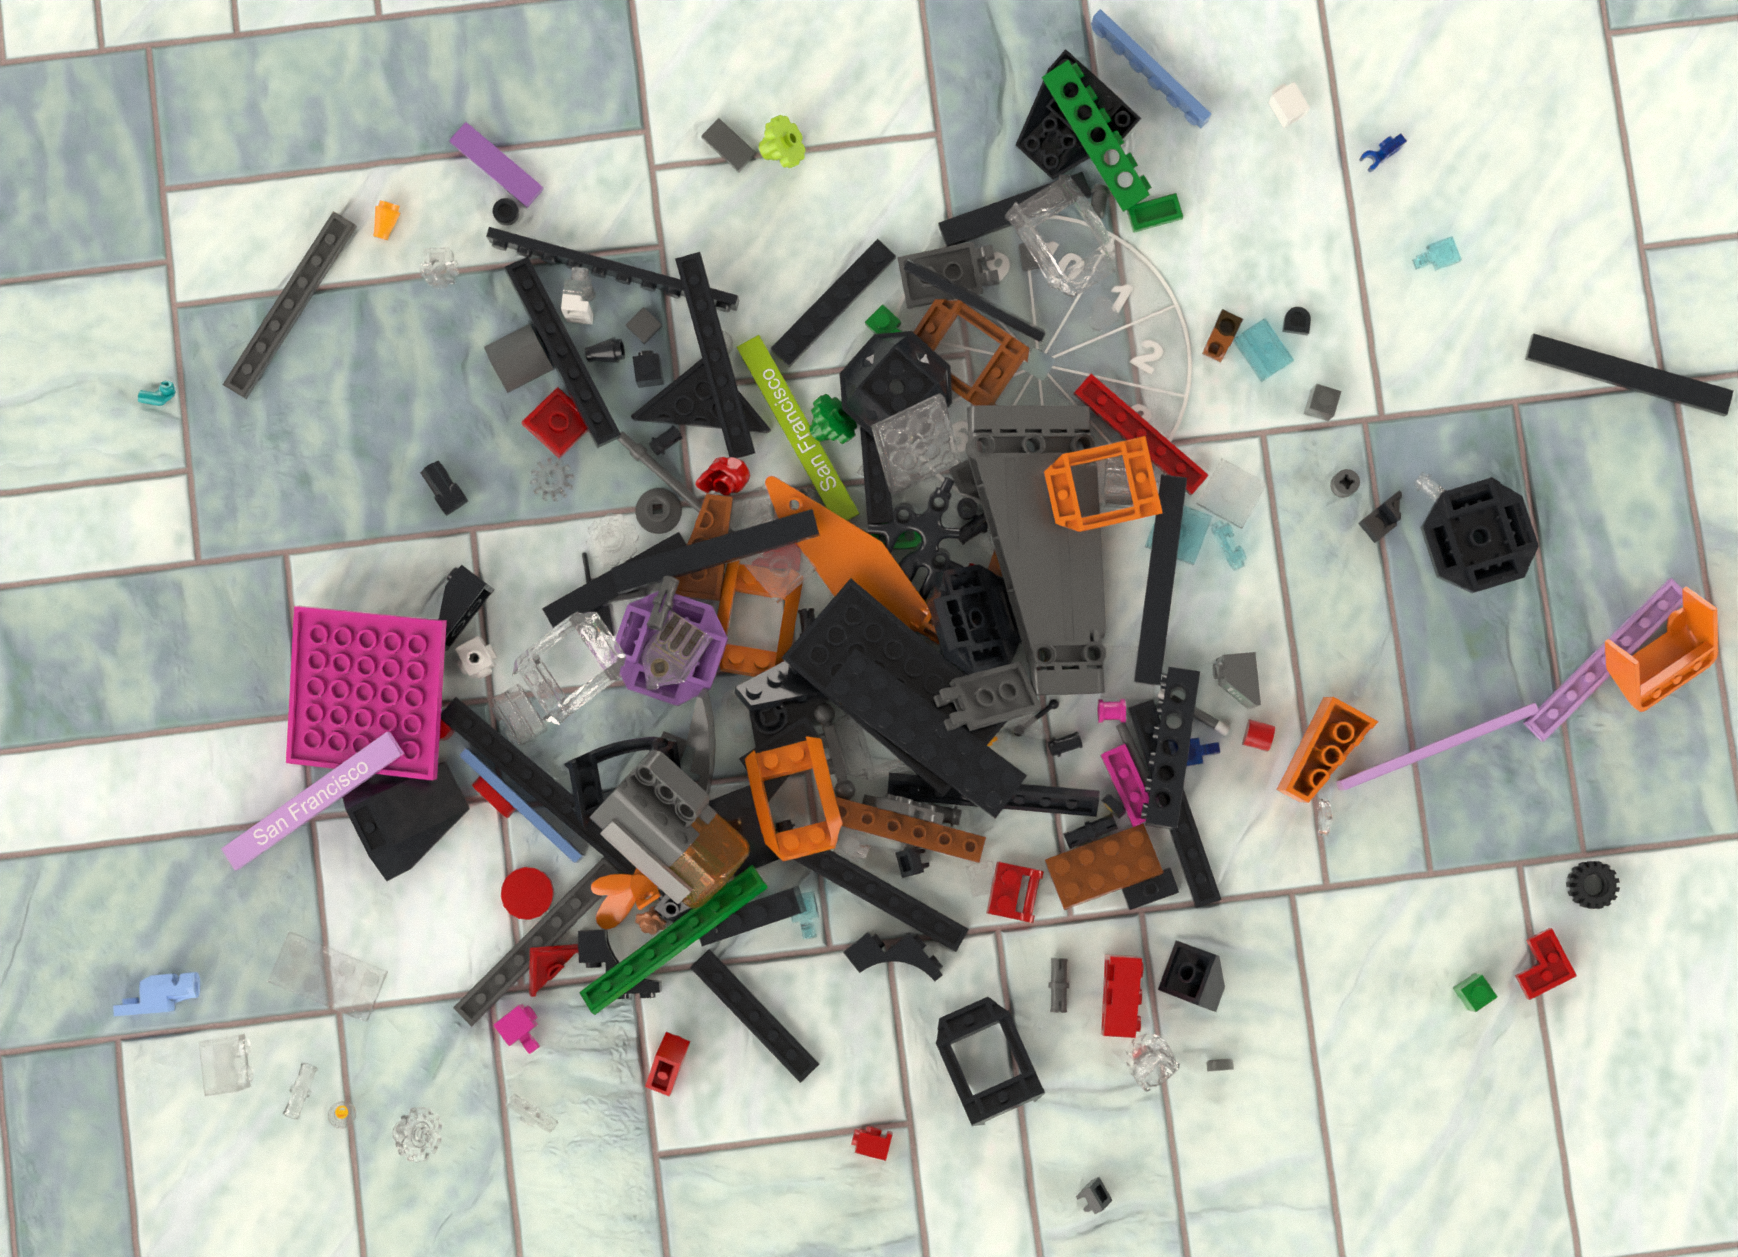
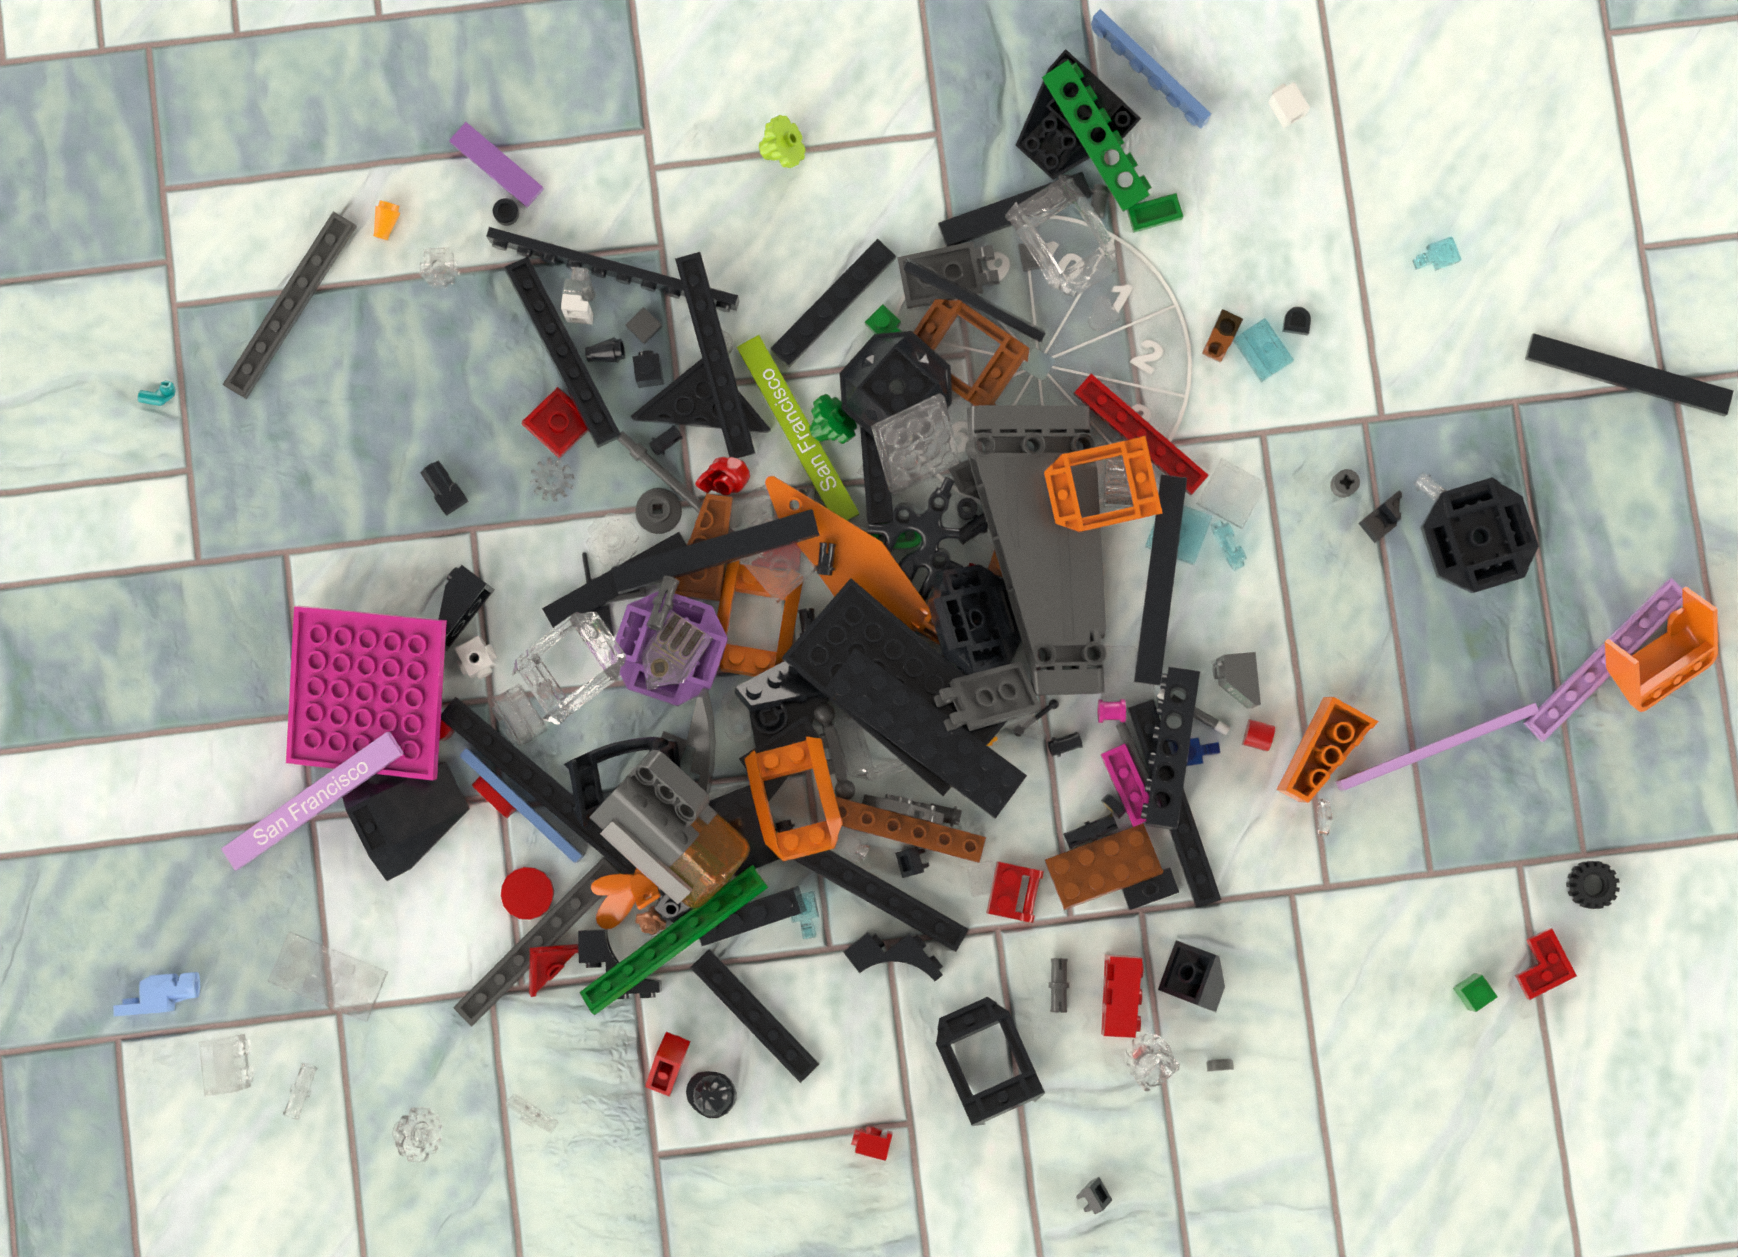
clear tile [328,1101,356,1129] -> none
dark grey slope [484,324,554,393] -> none
dark pink brick [493,1004,540,1054] -> none
dark grey tile [701,118,756,173] -> none
black plate [887,773,1100,817] -> none
dark grey brick [1304,384,1342,421] -> none
clear blue plate [1359,133,1407,172] -> none
none -> black piece [686,1071,737,1119]
none -> black pin [815,542,836,575]

